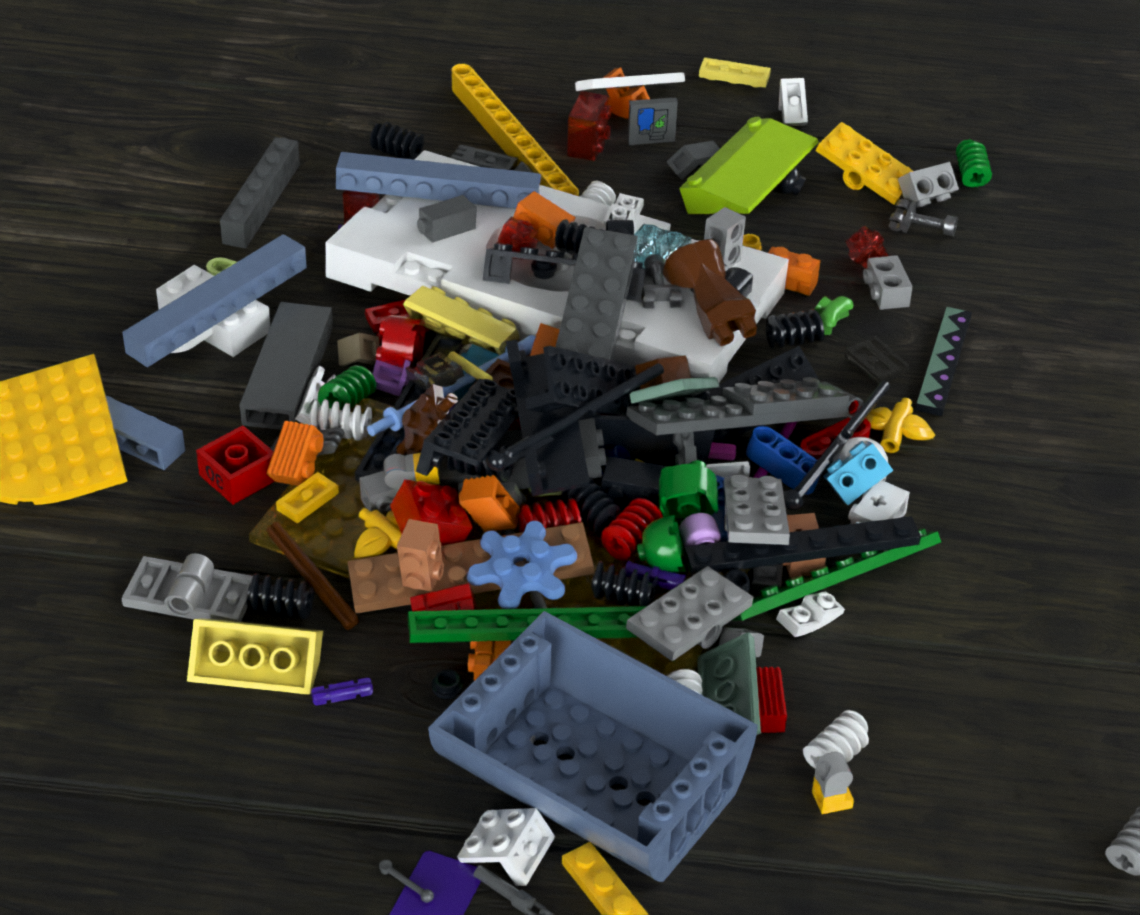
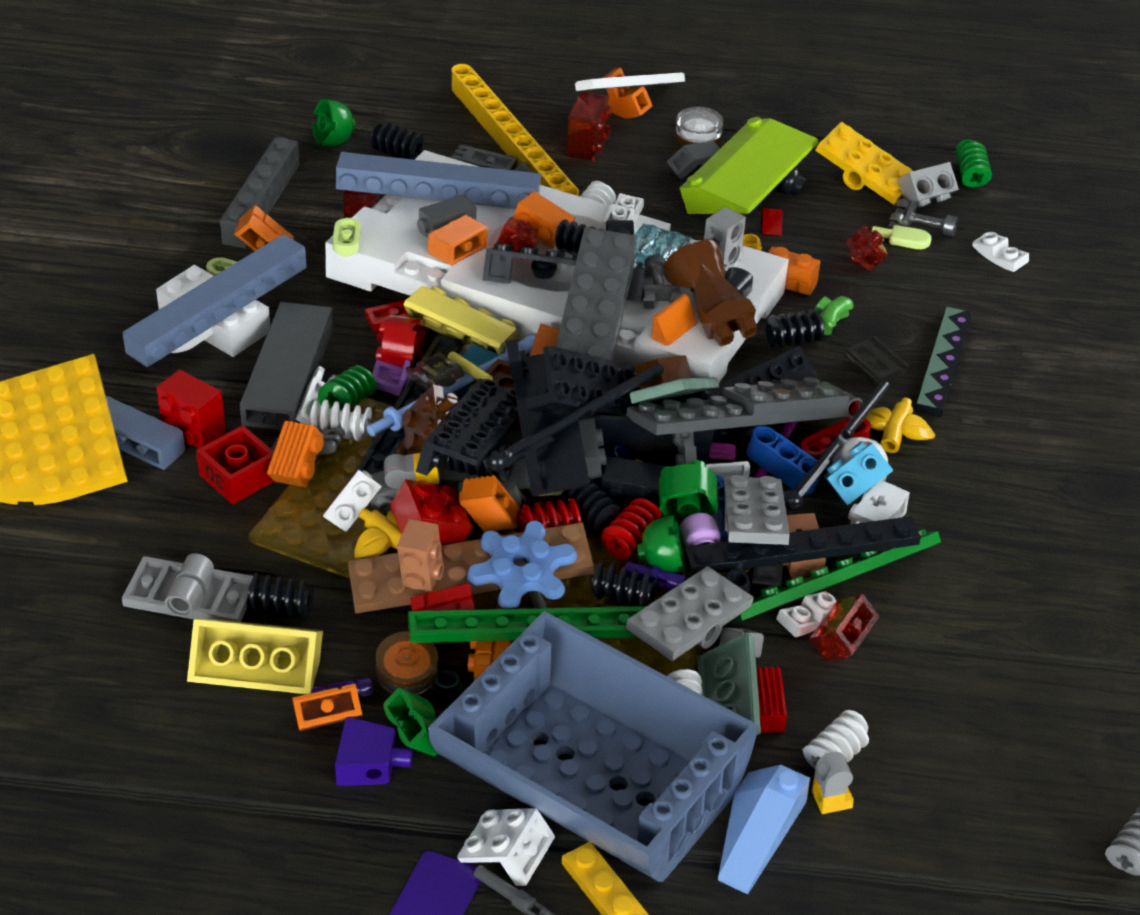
reddish brown axle [266,521,359,630] -> none
yellow plate [276,472,339,524] -> none
dark tan panel [337,333,379,366] -> none
dark grey hinge [379,860,434,903] -> none
dark grey tile [628,98,678,145] -> none
light yellow plate [699,57,771,88] -> none
white slope [778,78,808,126] -> none
light grey brick [863,255,913,310] -> none
none -> red brick [157,369,226,448]
none -> orange brick [234,205,294,251]
none -> orange brick [292,684,362,731]
none -> green cylinder [312,99,356,147]
none -> white hinge [323,469,382,532]
none -> yellowish green plate [333,218,361,257]
none -> dark purple torso [335,717,413,786]
none -> clear orange piece [376,631,438,695]
none -> green brick [384,688,438,757]
none -> orange brick [428,214,487,266]
none -> orange slope [651,293,698,346]
none -> clear piece [675,107,723,145]
none -> light blue wedge [718,765,810,894]
none -> red sticker [762,208,782,236]
none -> clear red brick [810,593,880,661]
none -> yellowish green piece [871,225,931,250]
none -> white slope [973,232,1029,272]

